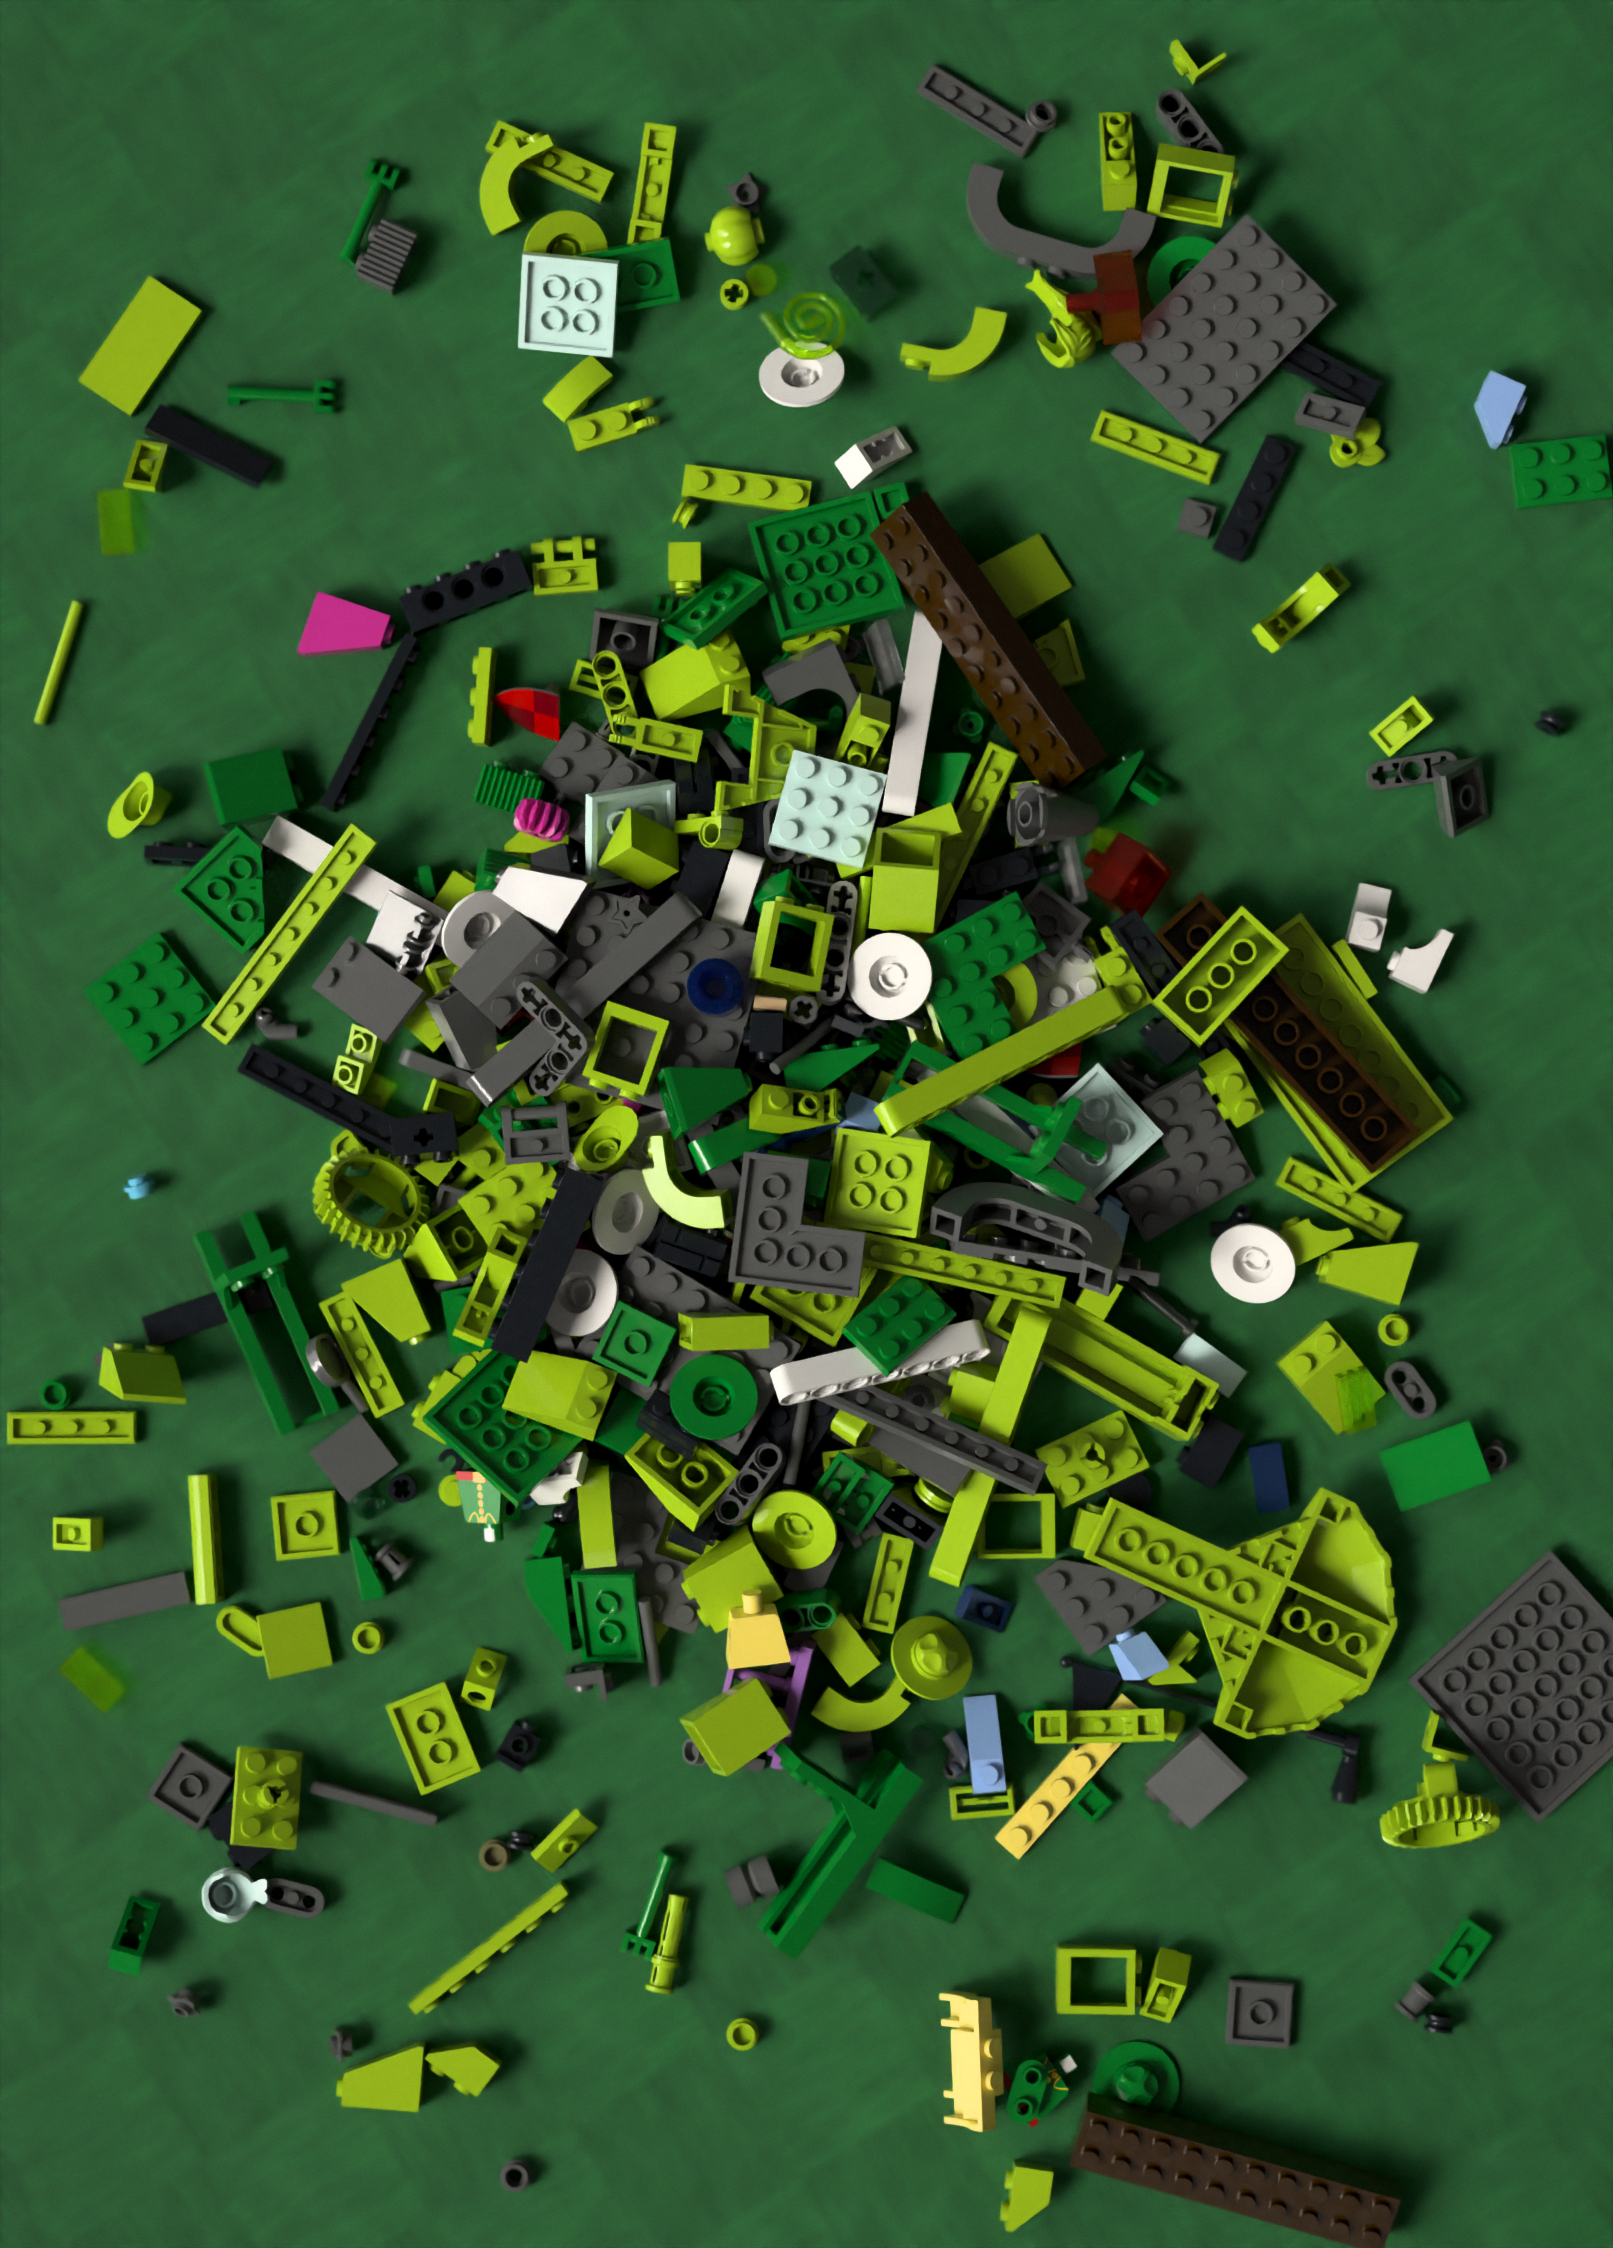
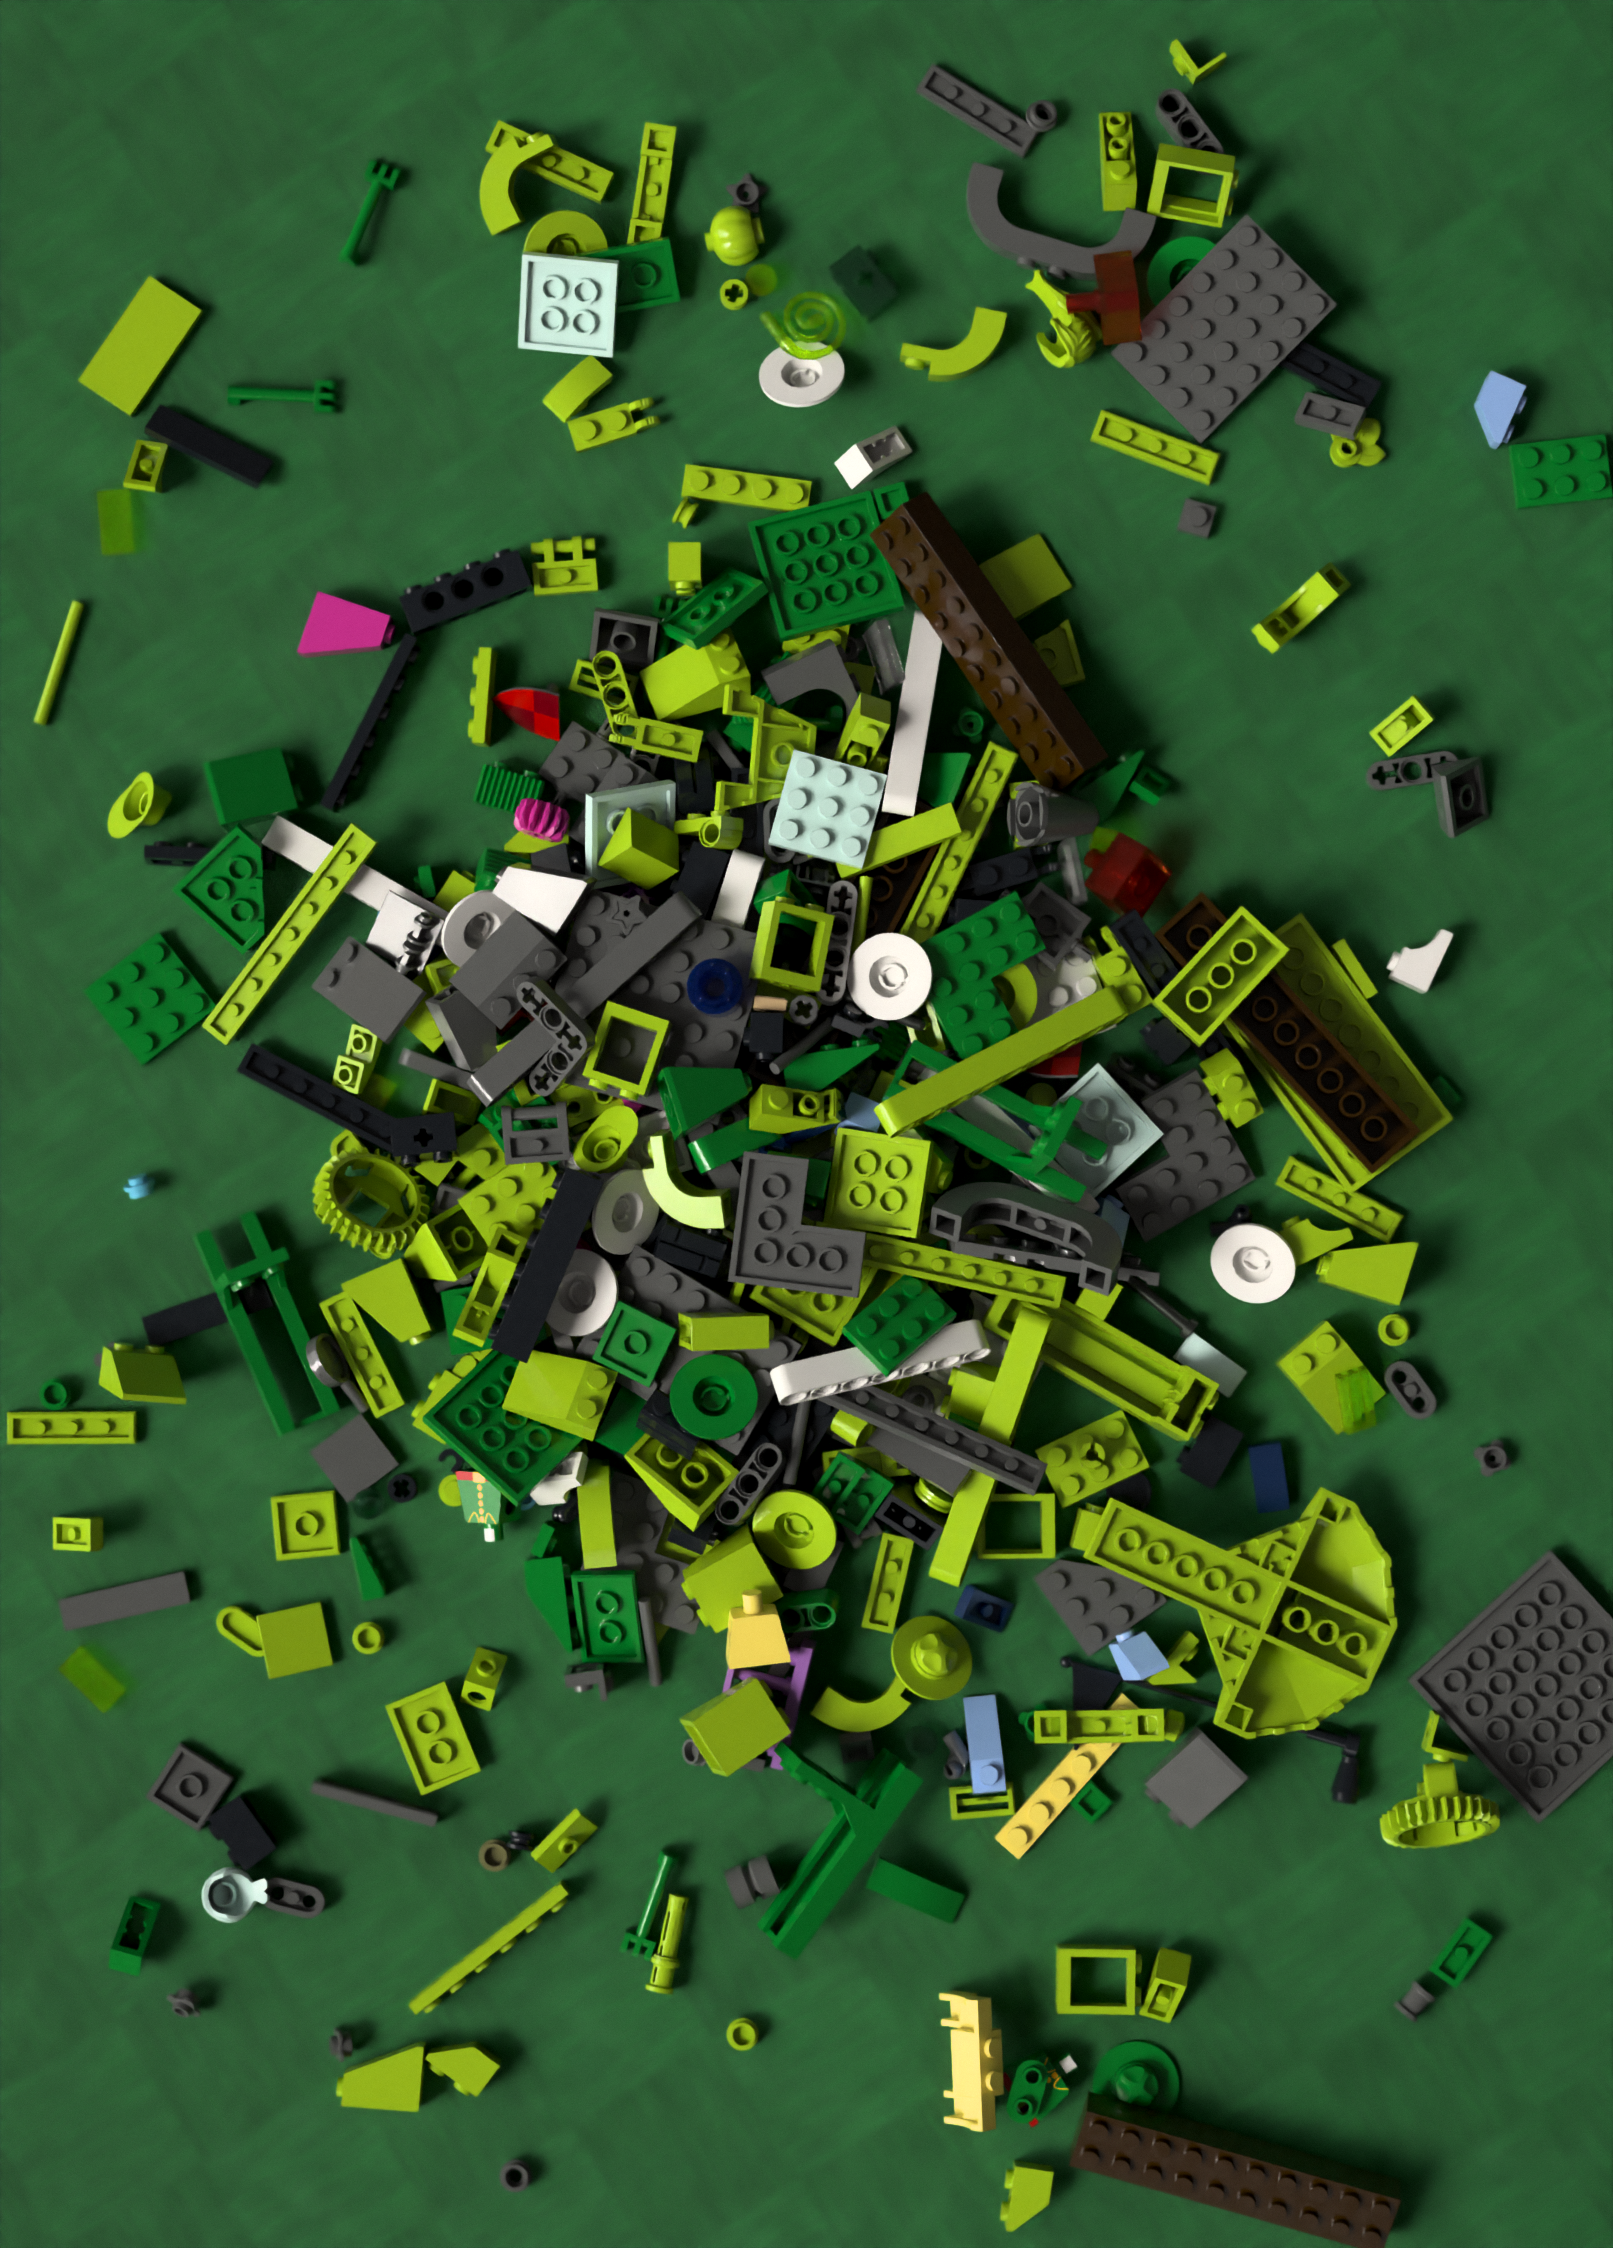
lime brick [188,1473,225,1605] -> none
lime plate [230,1746,303,1850] -> none
dark grey arm [255,1007,298,1040] -> none
dark grey brick [354,217,420,296] -> none
dark grey bush [372,1539,415,1582] -> none
black brick [494,1720,542,1773] -> none
lime brick [811,1610,881,1687] -> none
lime slope [869,827,941,934] -> none
black plate [1212,434,1296,564] -> none
dark grey tile [1224,1978,1294,2049] -> none
white arch [1345,883,1392,953] -> none
green tile [1378,1419,1492,1512] -> none
black bush [1424,2012,1455,2034] -> none
black bush [1534,710,1567,738] -> none

